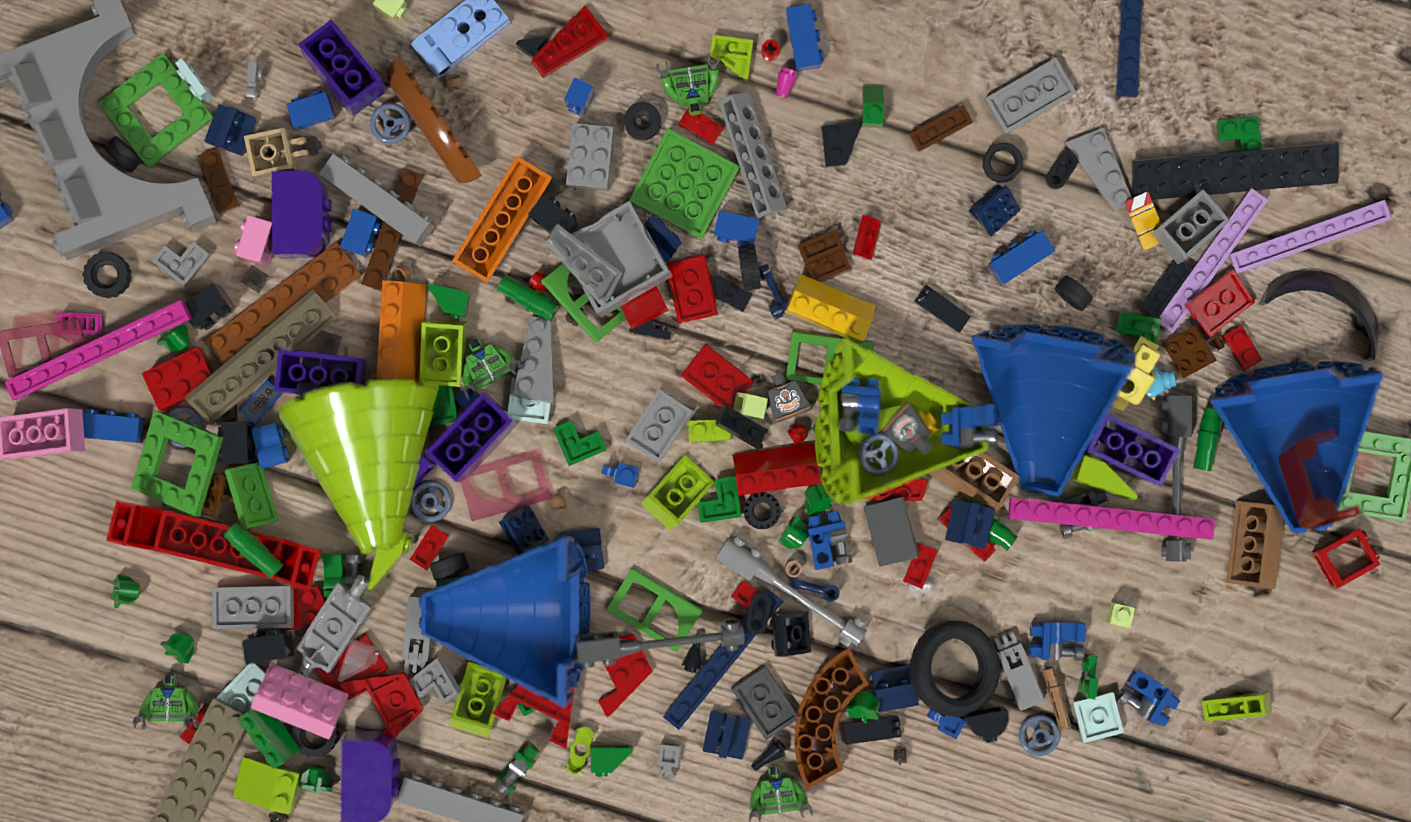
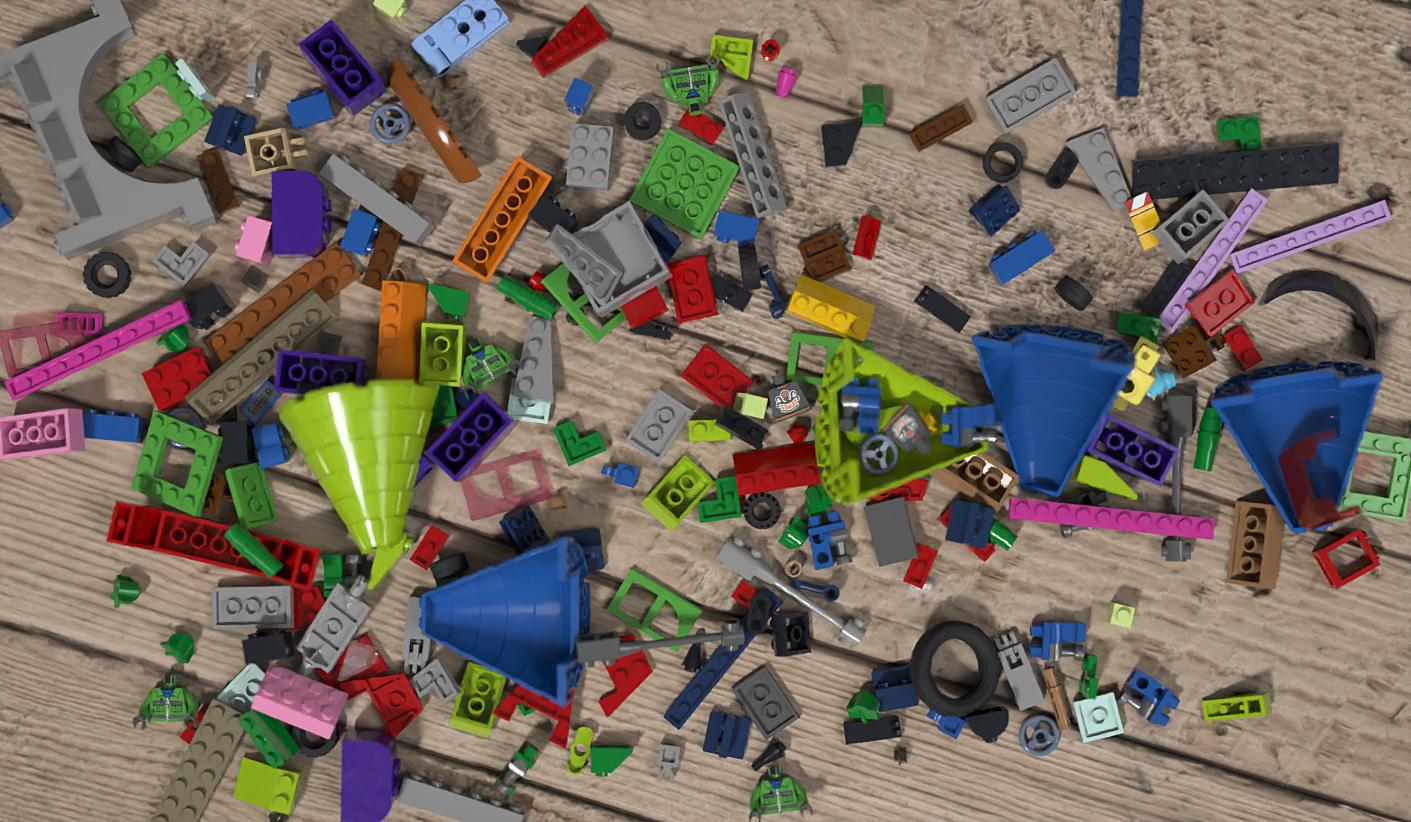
green piece [299,766,333,794] -> none
clear smoke plate [302,136,322,156] -> none
sand blue piece [410,481,452,522] -> none
blue brick [786,4,824,72] -> none
dark orange brick [794,648,869,789] -> none

